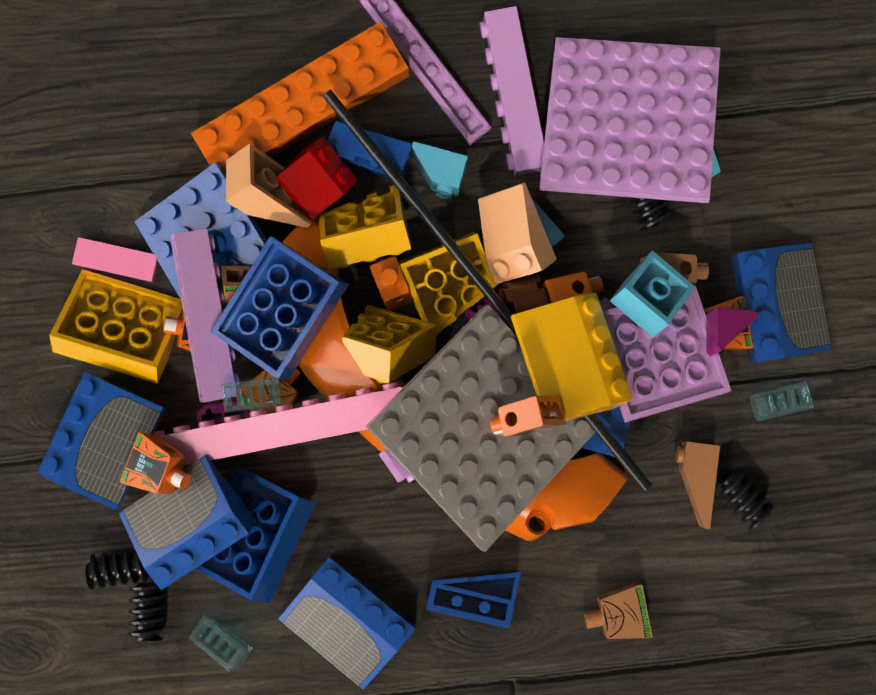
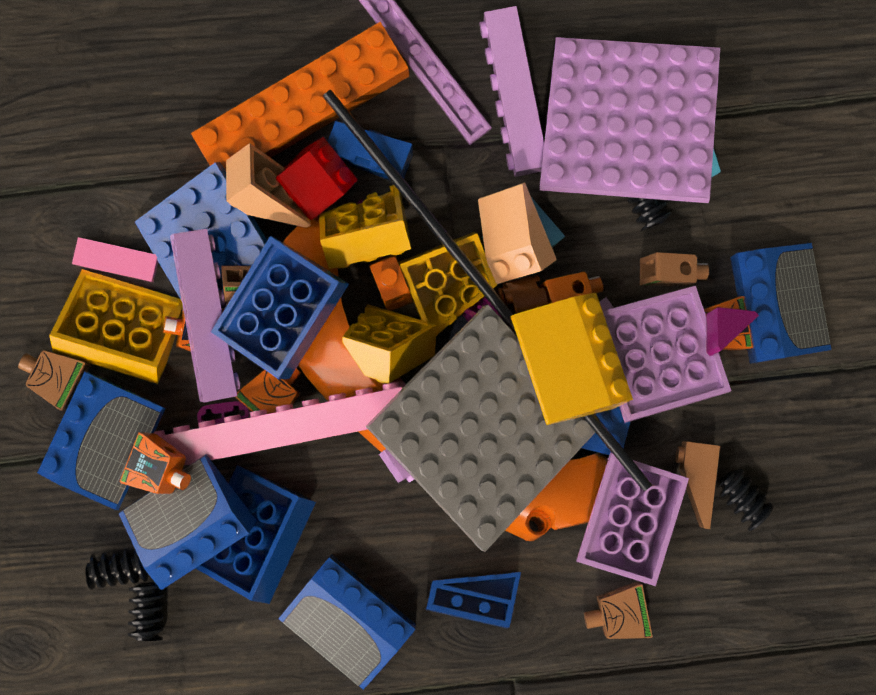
clear light blue slope [188,615,252,672] -> none
clear light blue slope [221,377,282,413] -> none
medium azure slope [412,141,468,200] -> none
orange torso [490,396,566,437] -> none
medium azure slope [610,250,695,337] -> none
clear light blue slope [750,381,814,422] -> none
none -> medium nougat torso [18,350,92,411]
none -> lavender slope [576,453,689,586]

